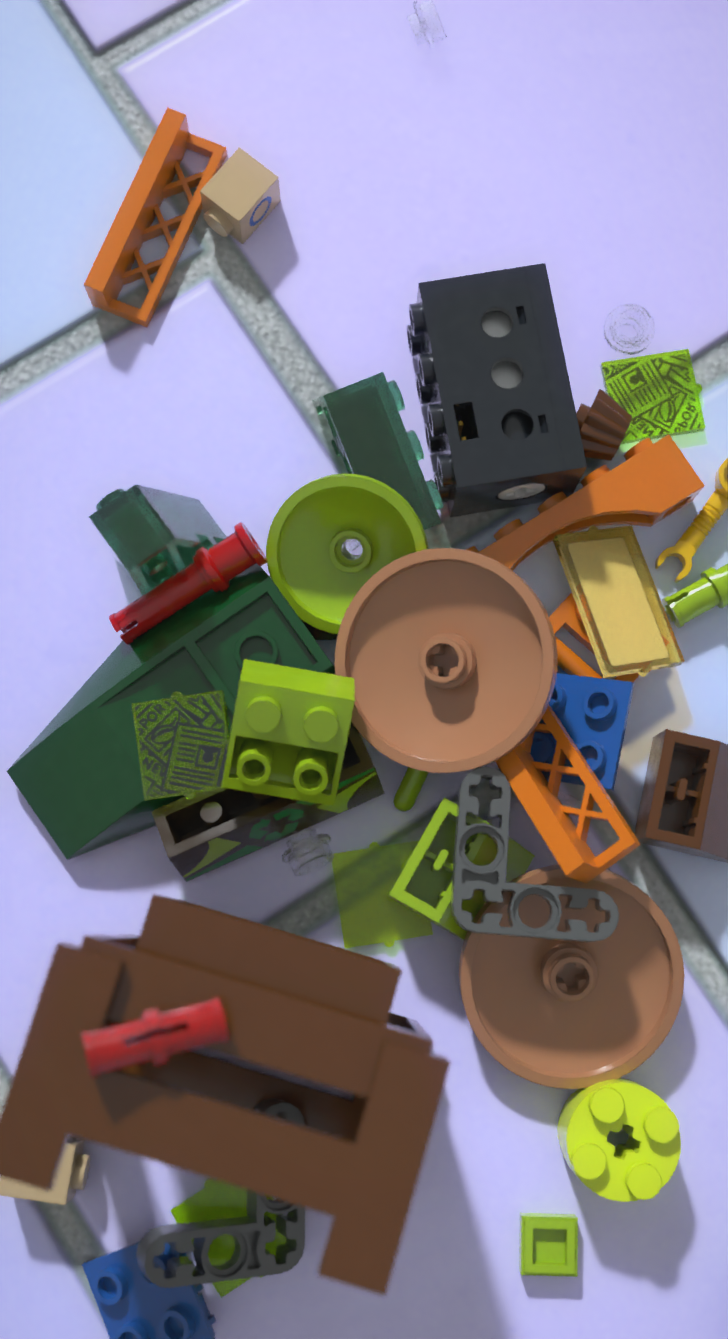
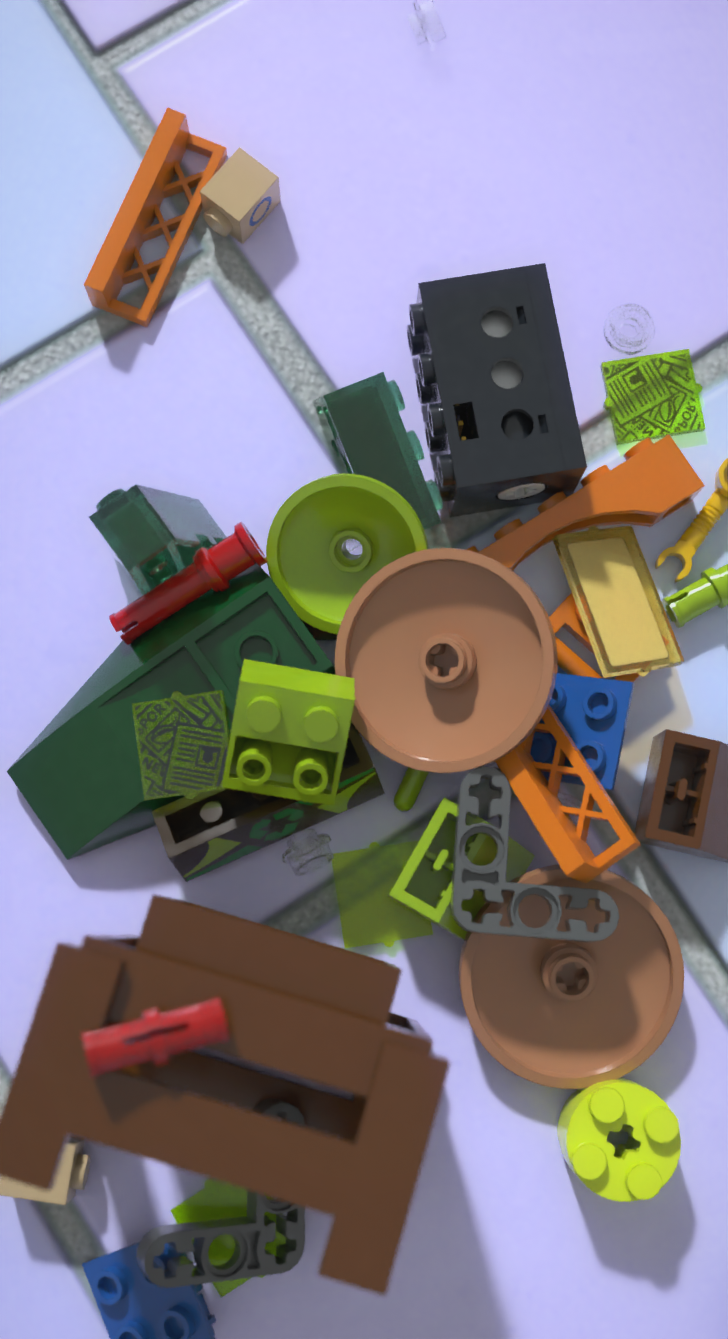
lime tile [519,1213,578,1277] -> none
reddish brown piece [576,389,632,461] -> none

